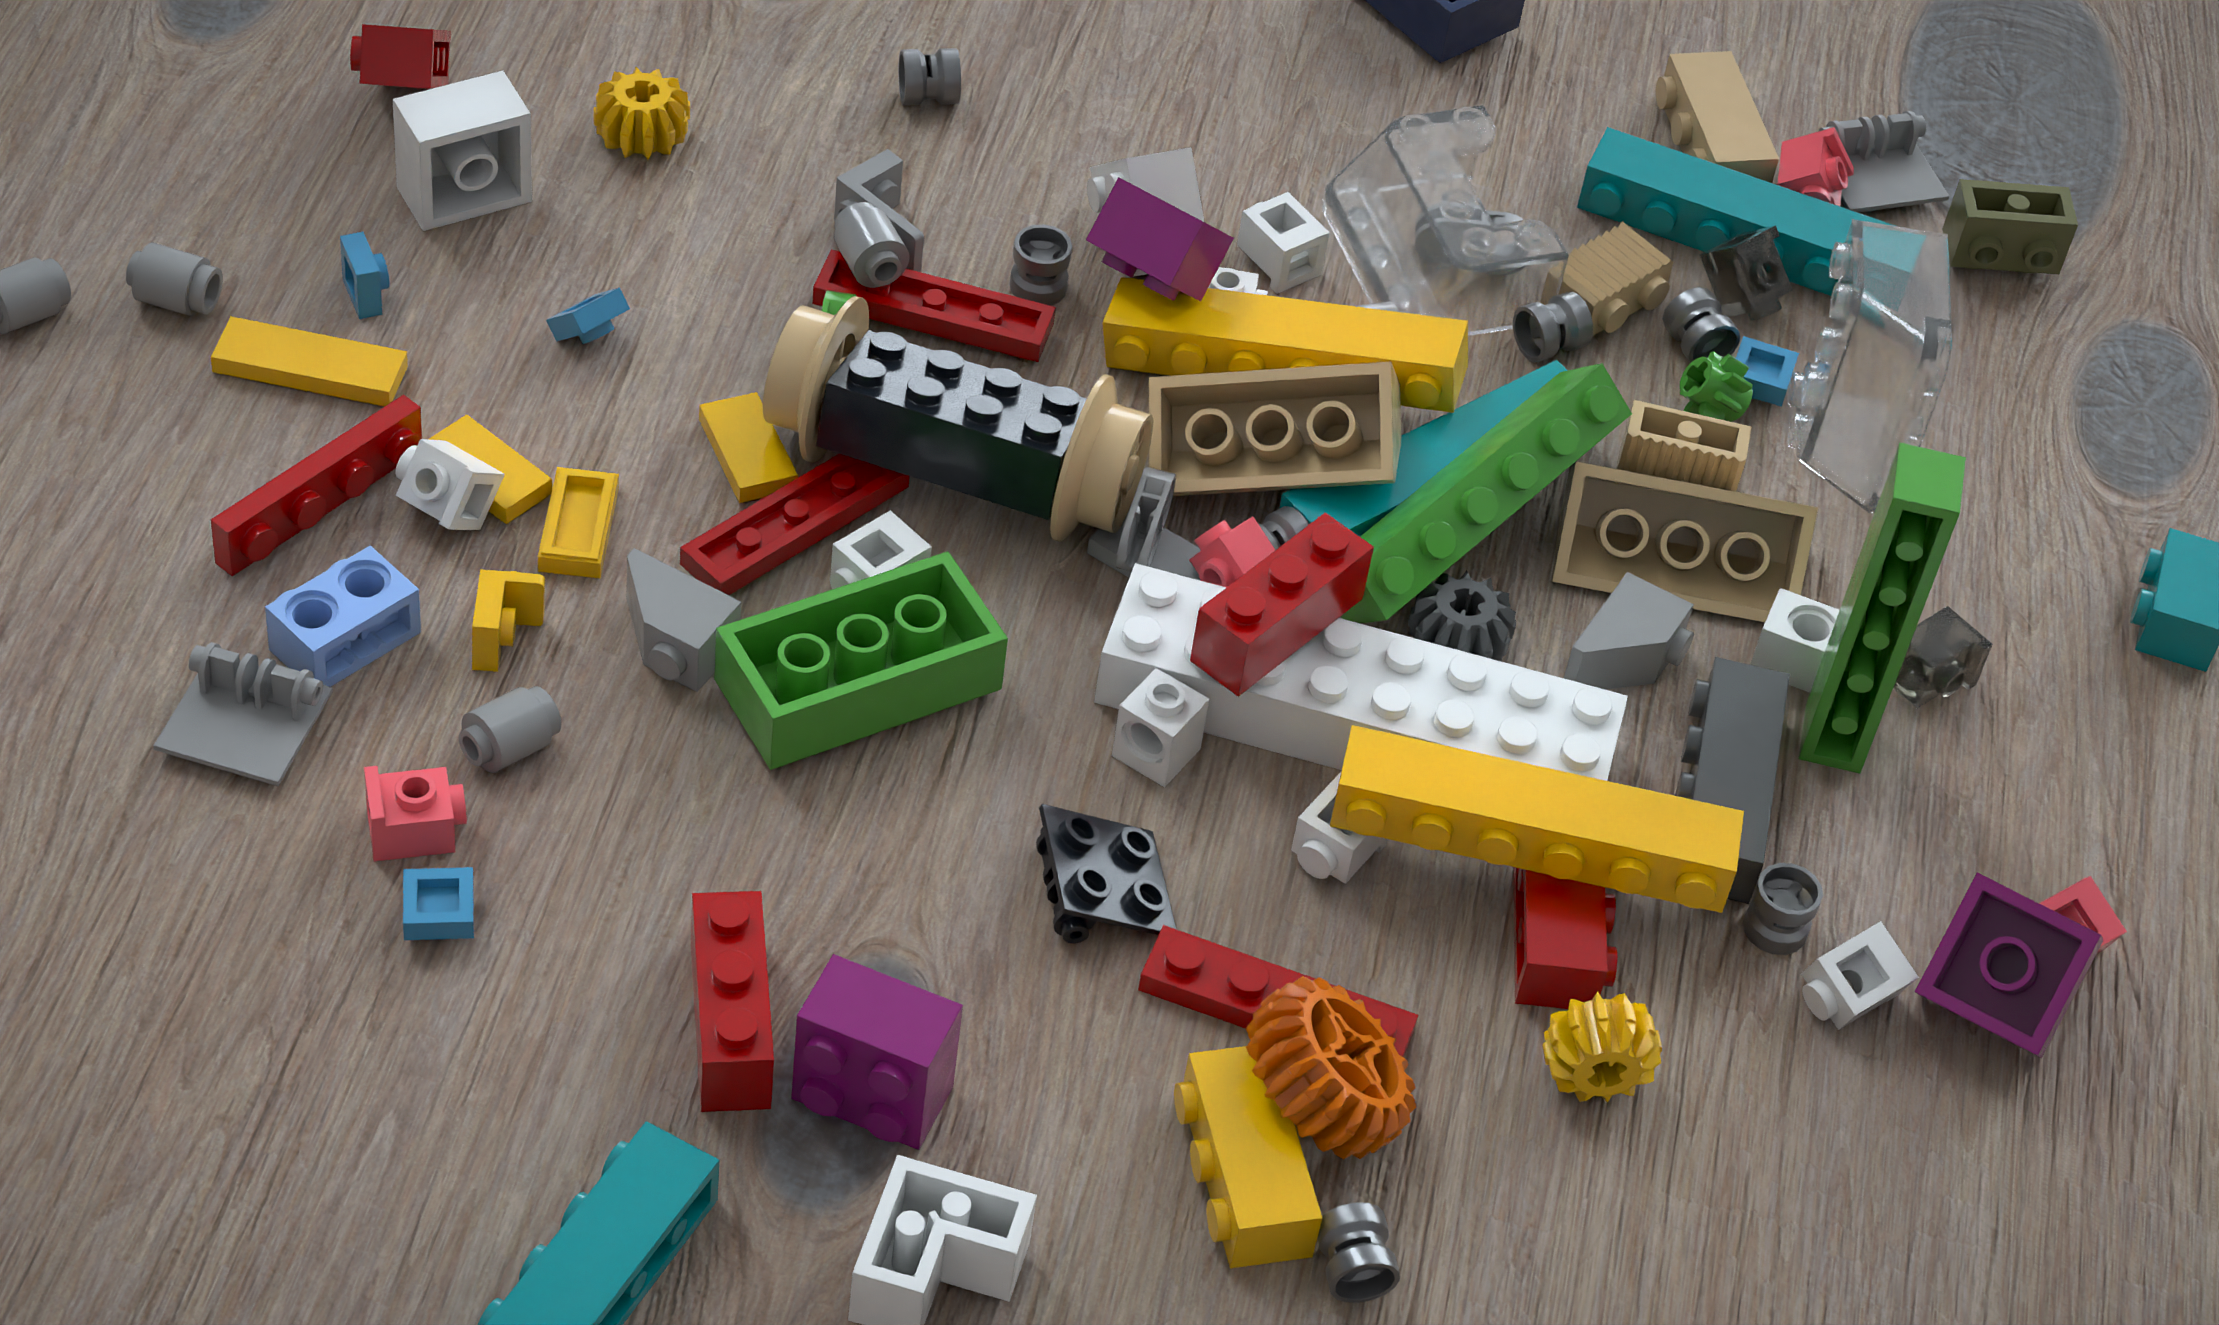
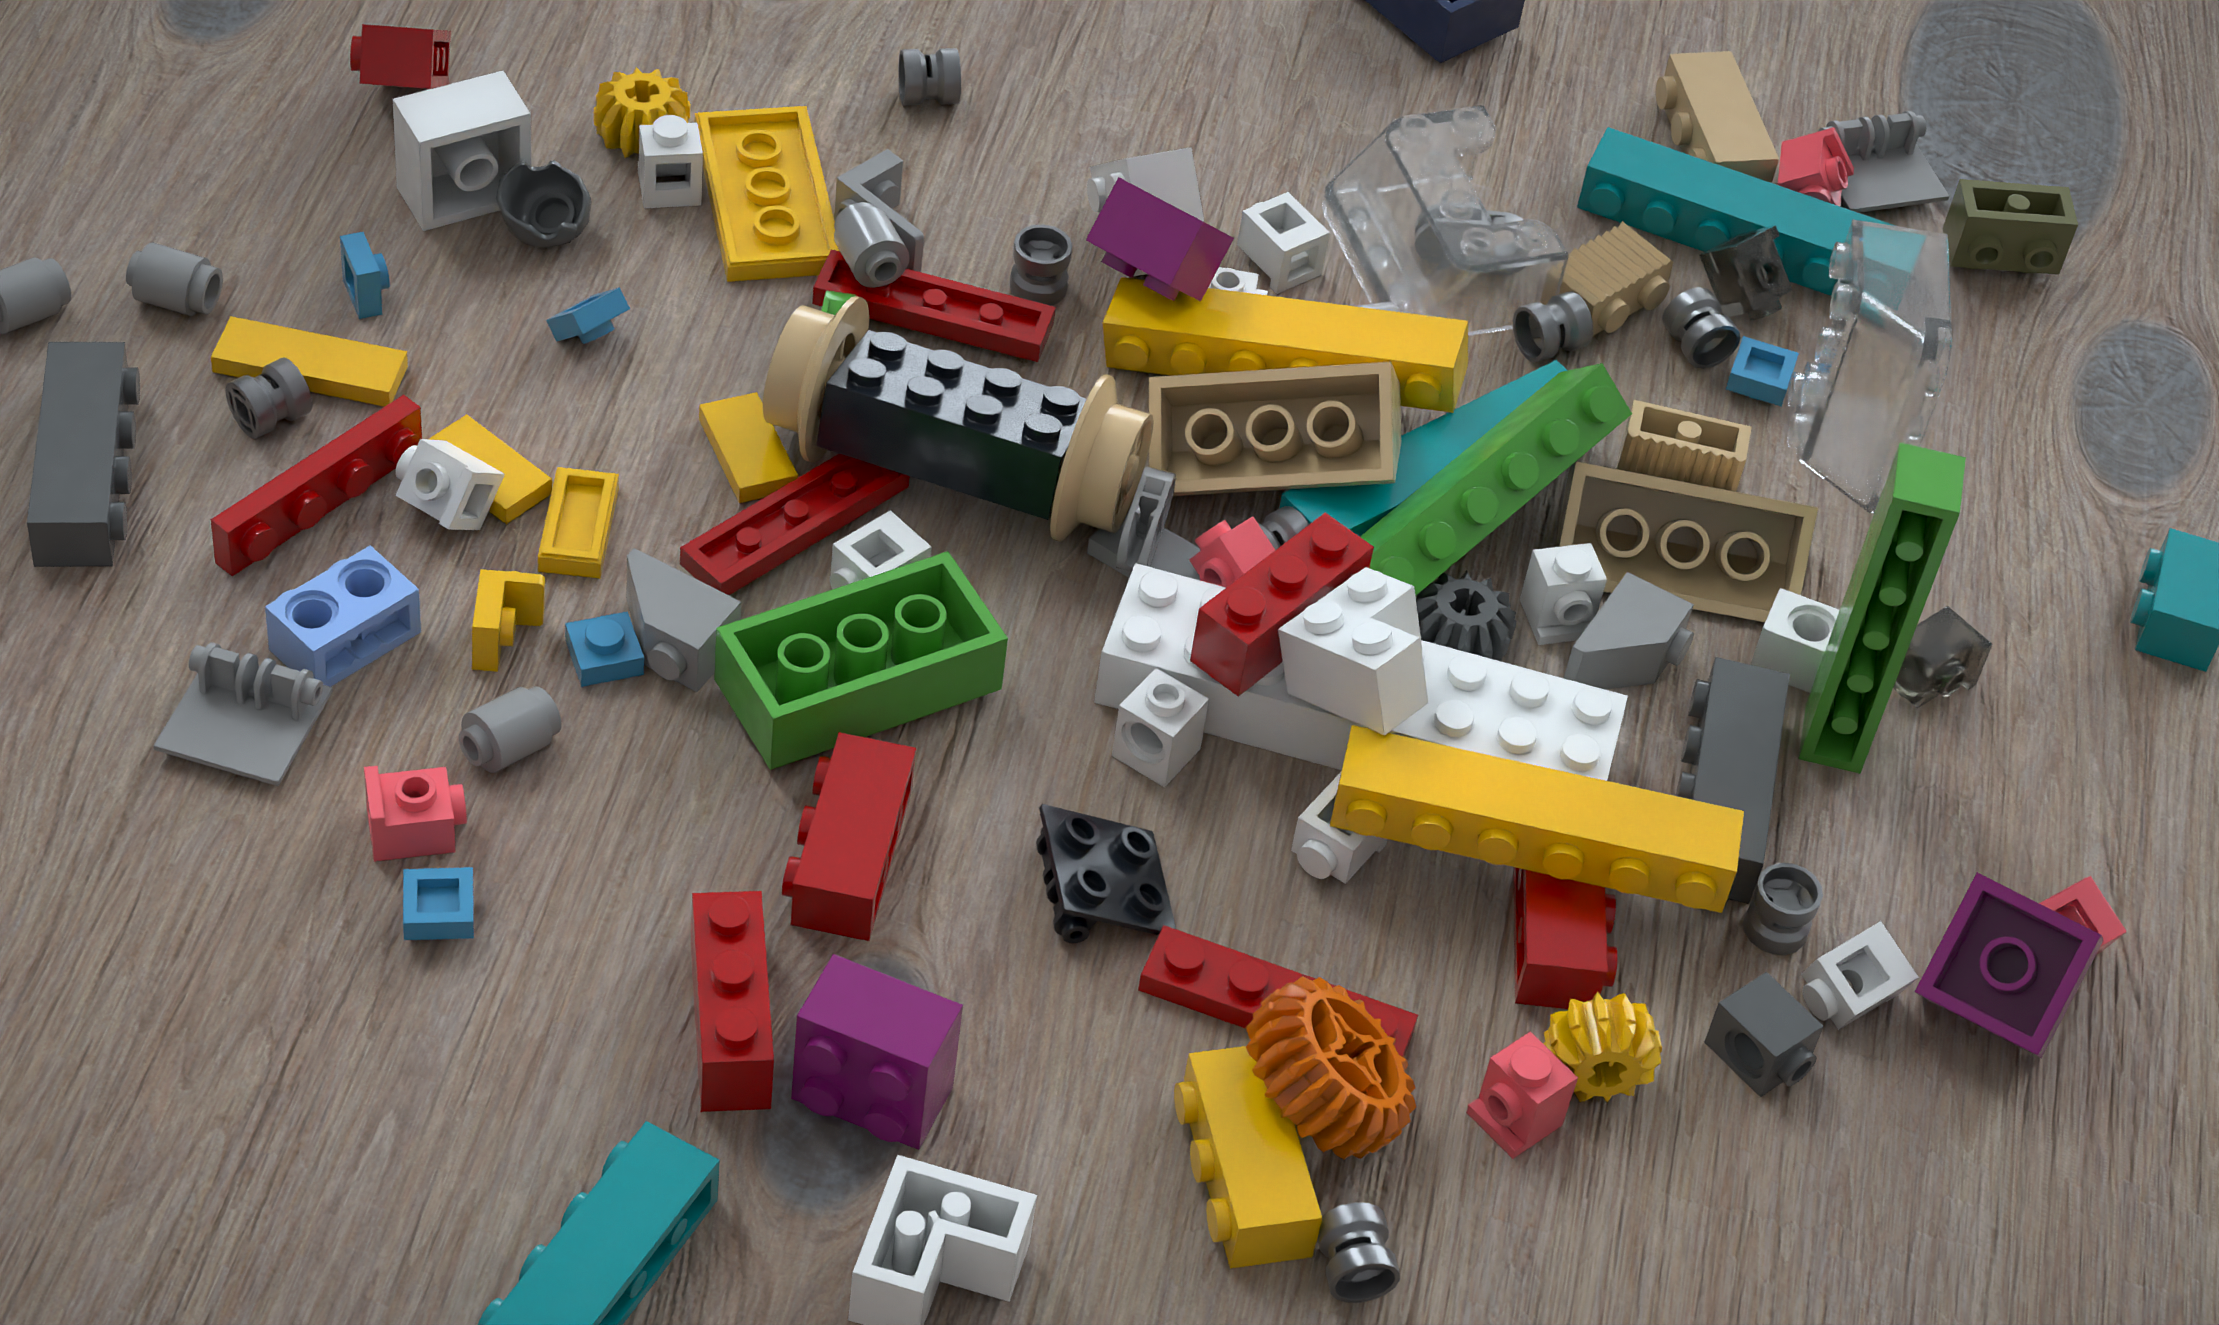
bright green gear [1680,351,1753,422] -> none
none -> dark grey brick [27,342,140,567]
none -> flat silver wheel [225,357,313,439]
none -> dark grey hair [496,160,592,248]
none -> dark azure plate [565,611,644,687]
none -> white brick [638,115,703,208]
none -> yellow tile [694,106,839,282]
none -> red brick [782,732,916,941]
none -> white brick [1278,567,1428,735]
none -> coral brick [1466,1031,1578,1159]
none -> white brick [1520,543,1607,645]
none -> dark grey brick [1704,972,1824,1097]

